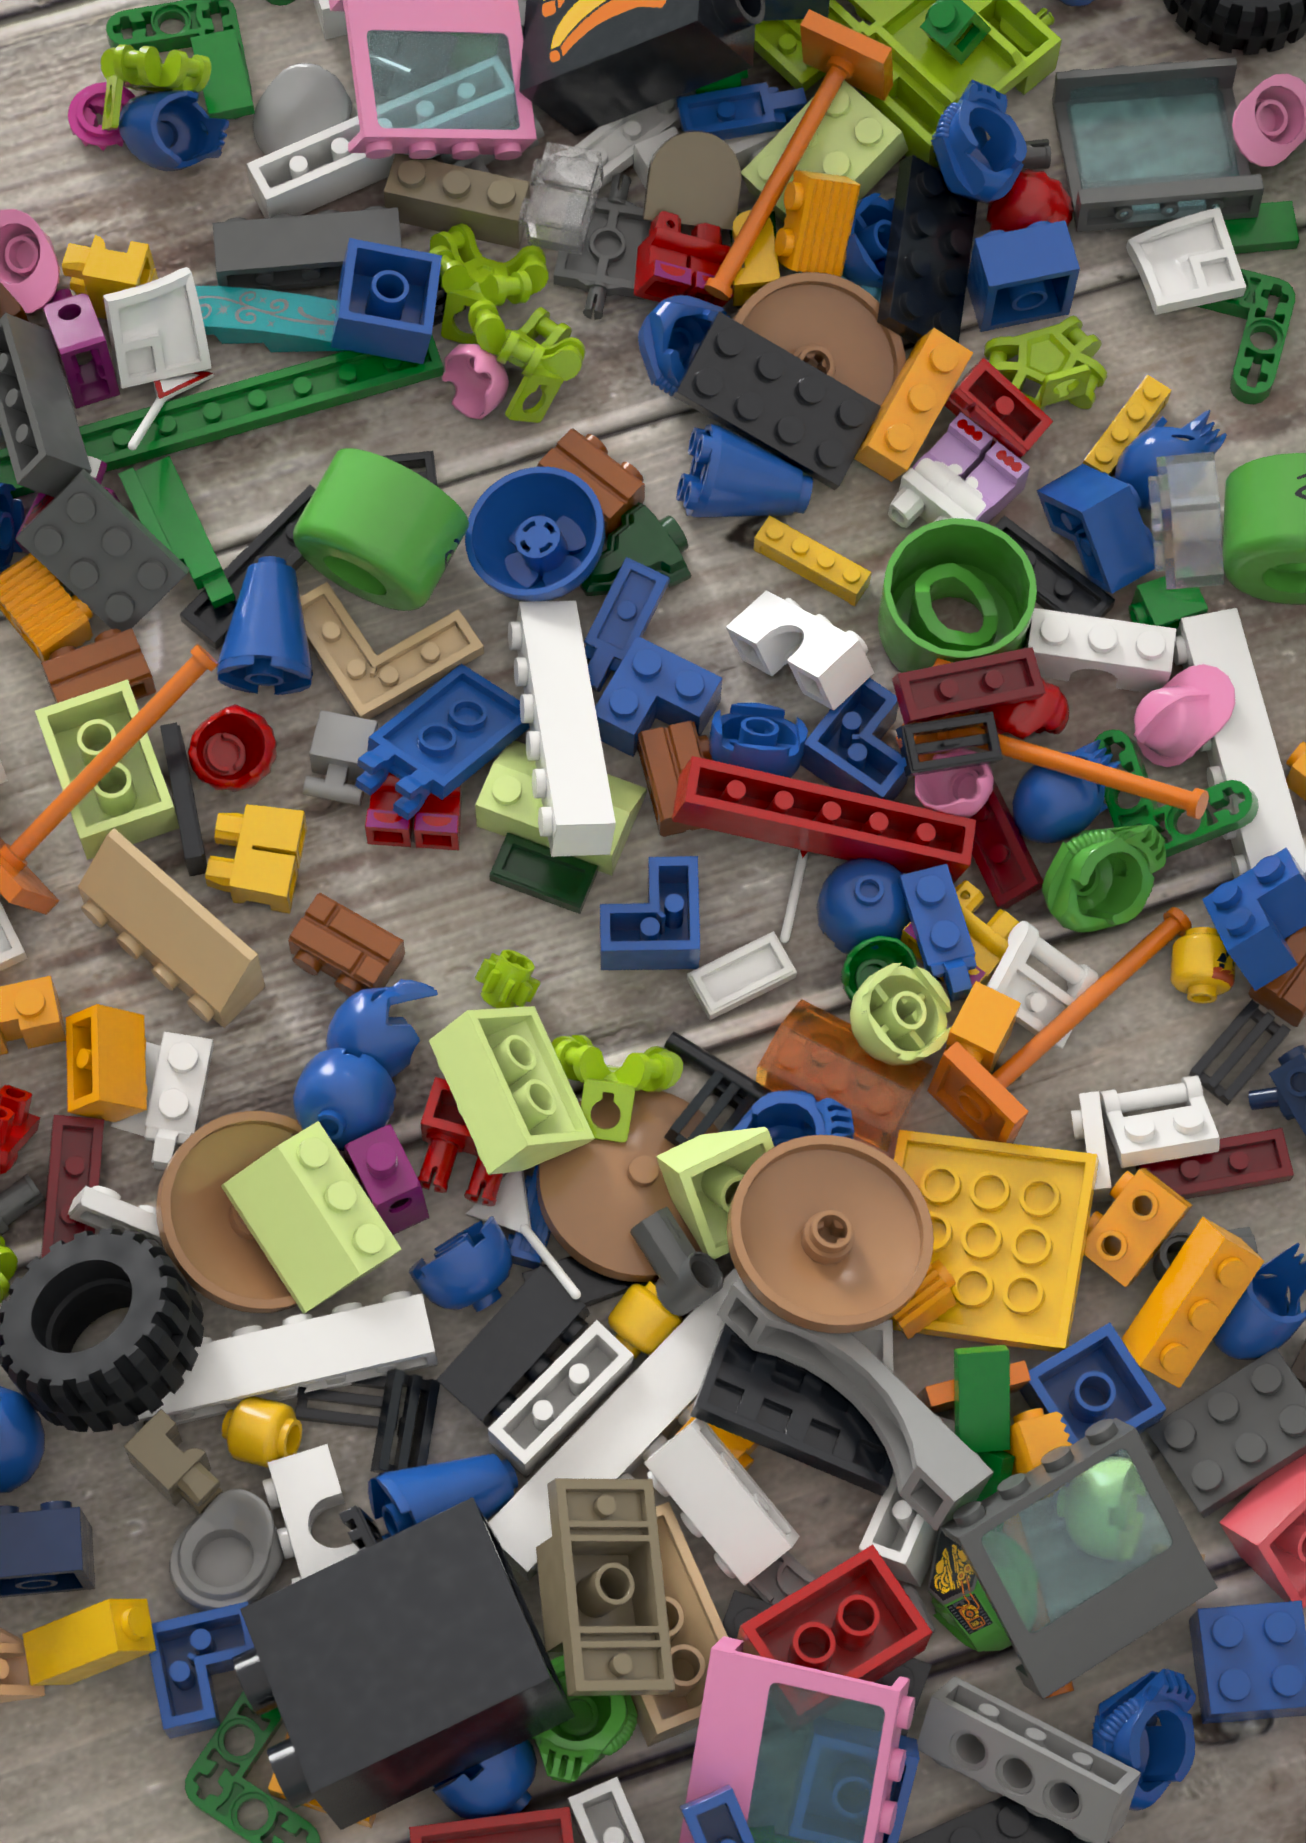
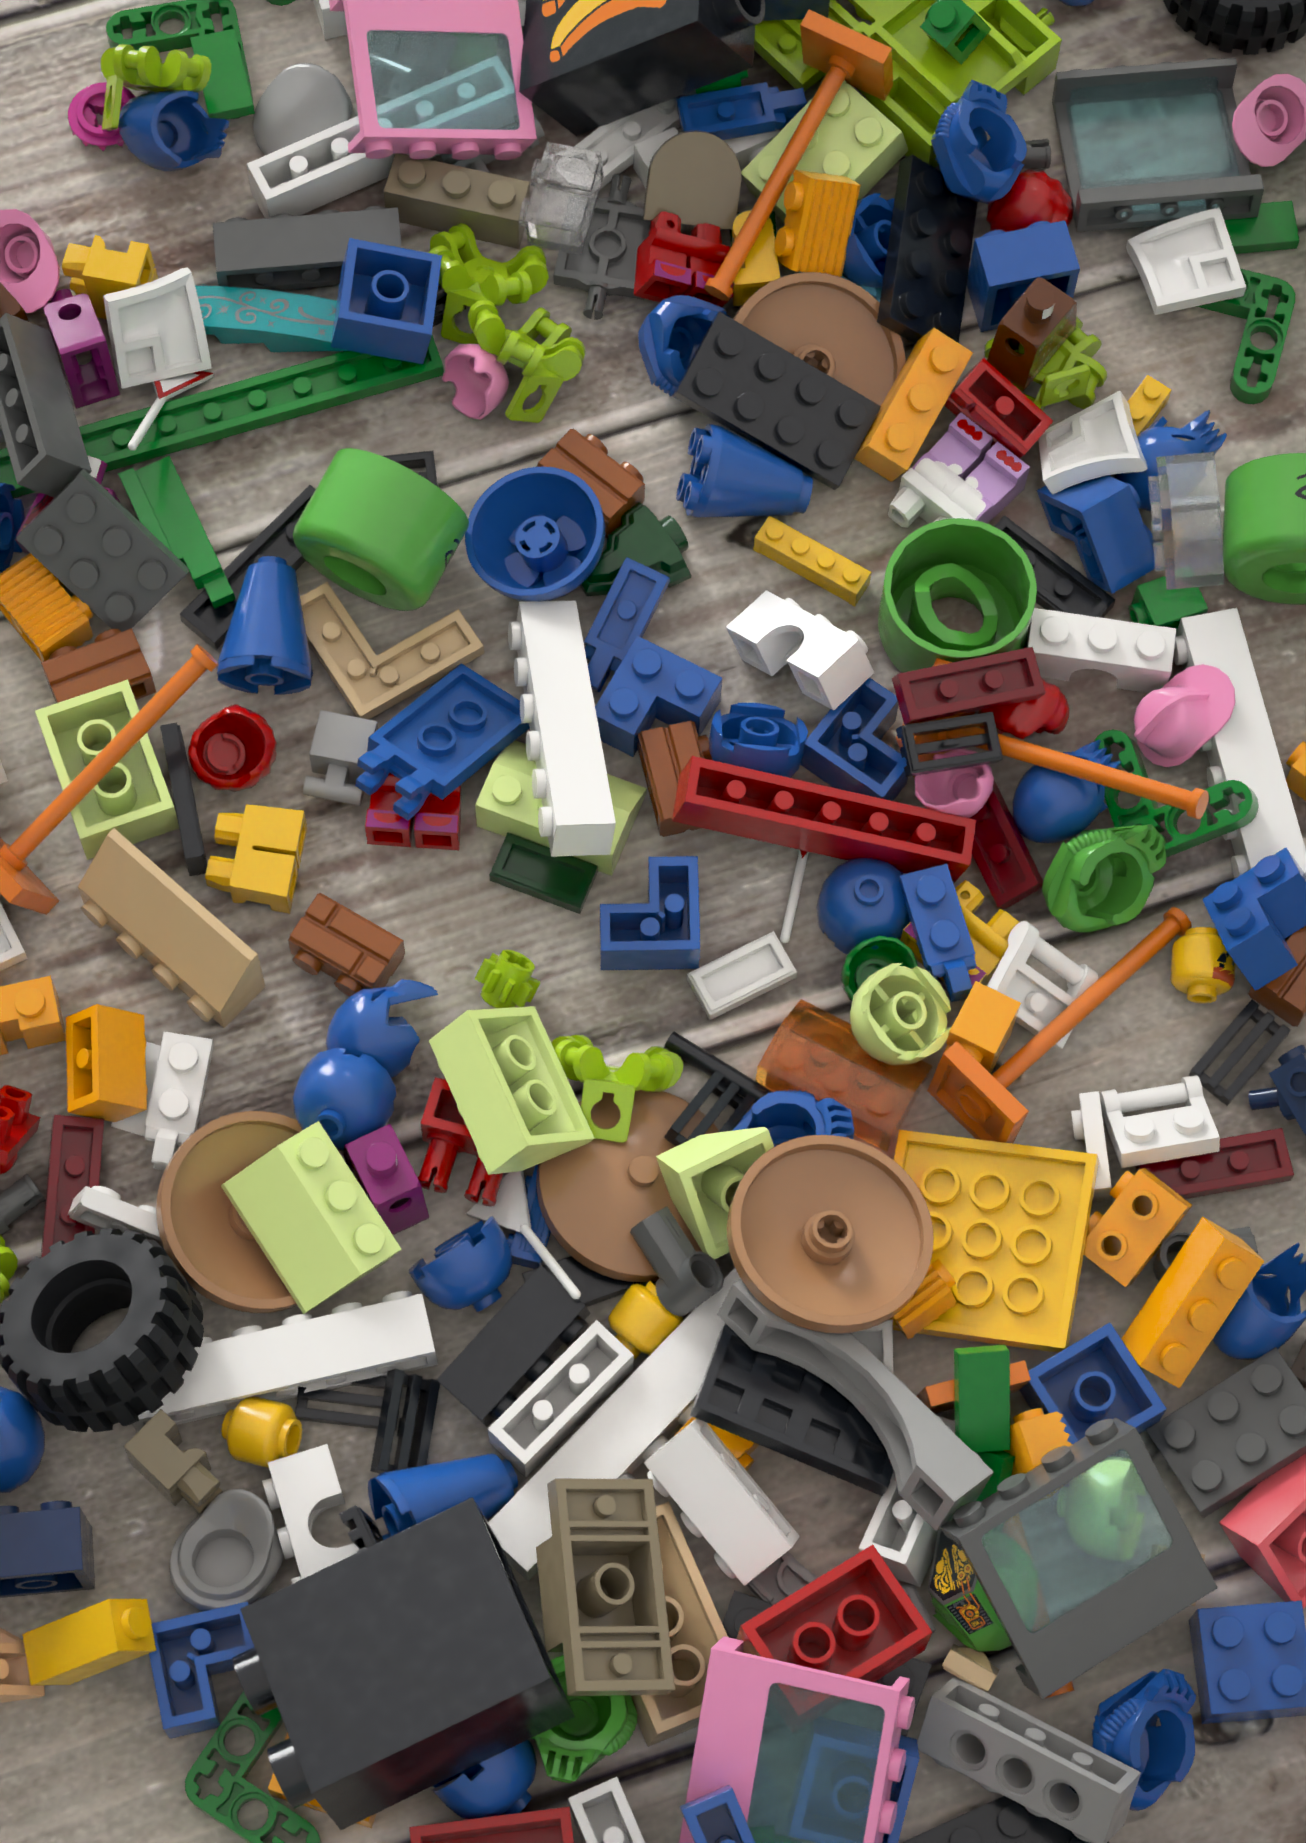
none -> tan tile [942,1644,1000,1691]
none -> reddish brown torso [987,277,1077,392]
none -> white plate [1038,391,1148,495]

